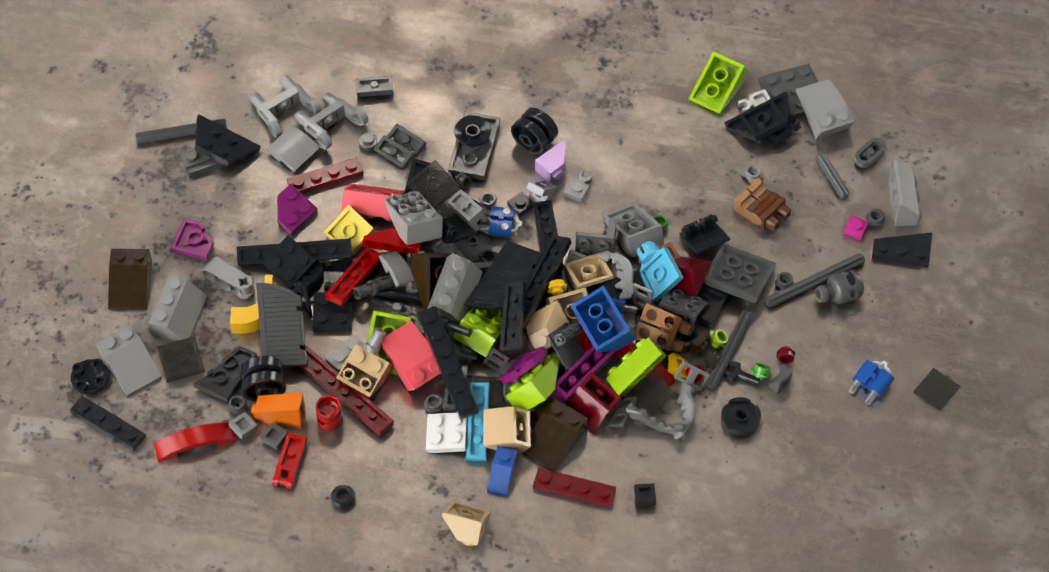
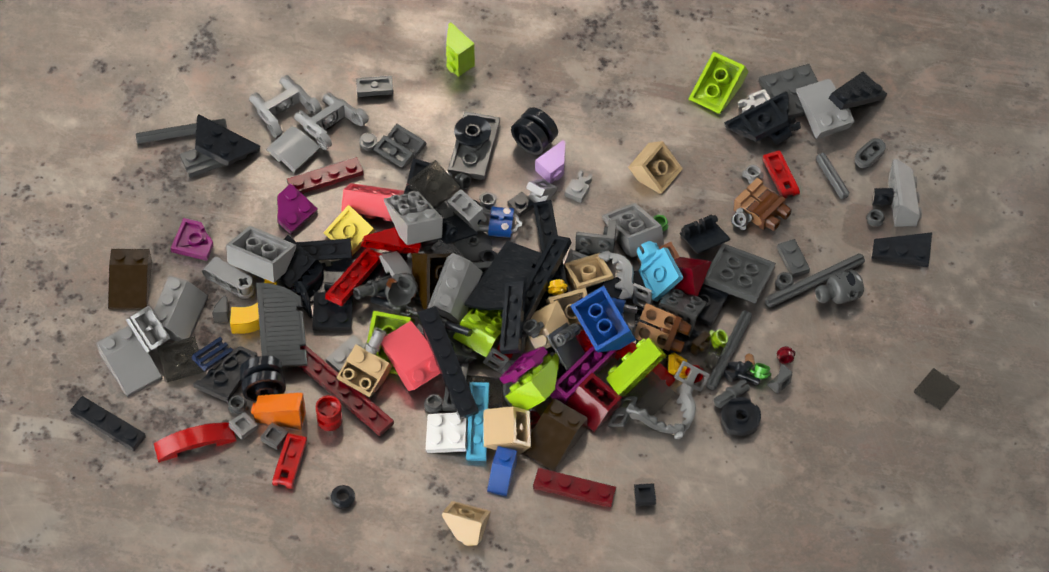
black dish [70,358,110,394] -> none
dark pink plate [844,215,869,240] -> none
blue piece [848,360,894,405] -> none
none -> light grey hinge [126,305,170,353]
none -> dark blue tile [192,337,233,371]
none -> dark grey slope [212,295,229,323]
none -> light grey slope [226,226,296,283]
none -> dark grey hair [385,273,419,307]
none -> lime slope [446,22,475,77]
none -> dark grey plate [522,319,544,338]
none -> tan slope [628,141,683,194]
none -> dark grey axle [713,379,750,408]
none -> plate [731,208,752,230]
none -> black arm [735,353,755,374]
none -> red plate [762,150,800,199]
none -> dark grey plate [777,239,810,278]
none -> black wing [828,71,887,110]
none -> black plate [872,188,894,206]

